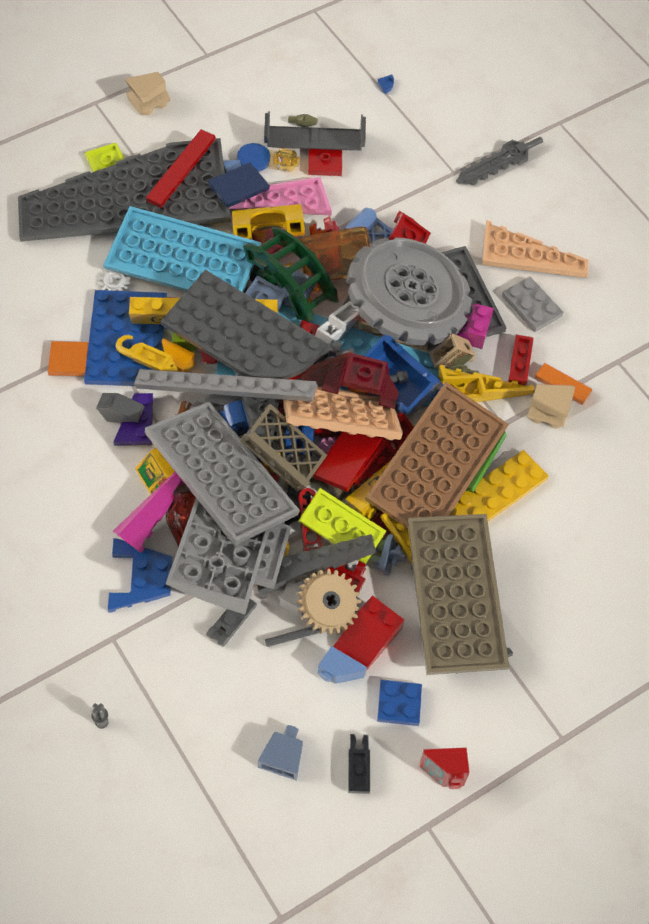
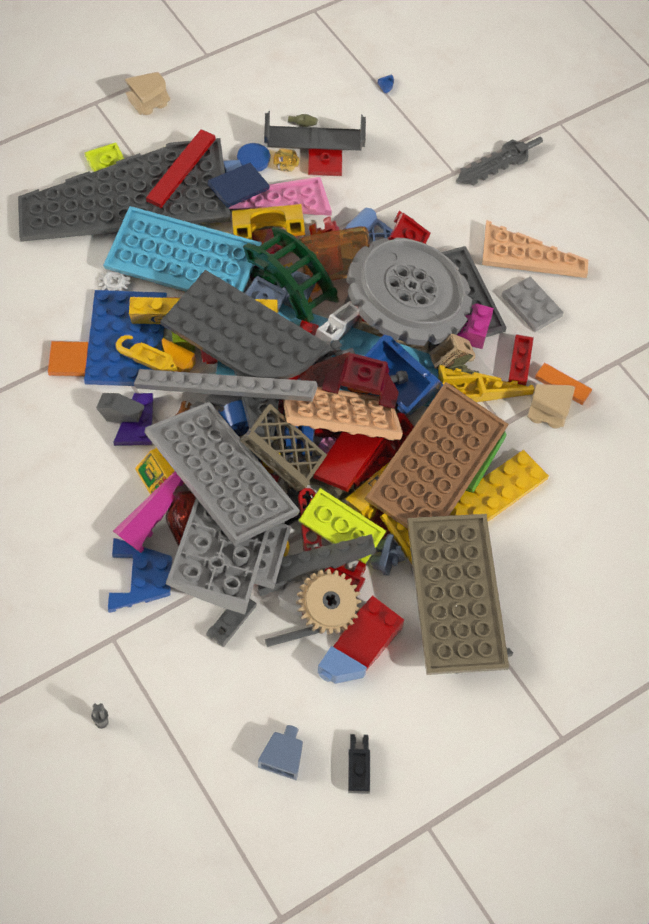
blue plate [377,680,422,726] -> none
red slope [419,747,470,789] -> none

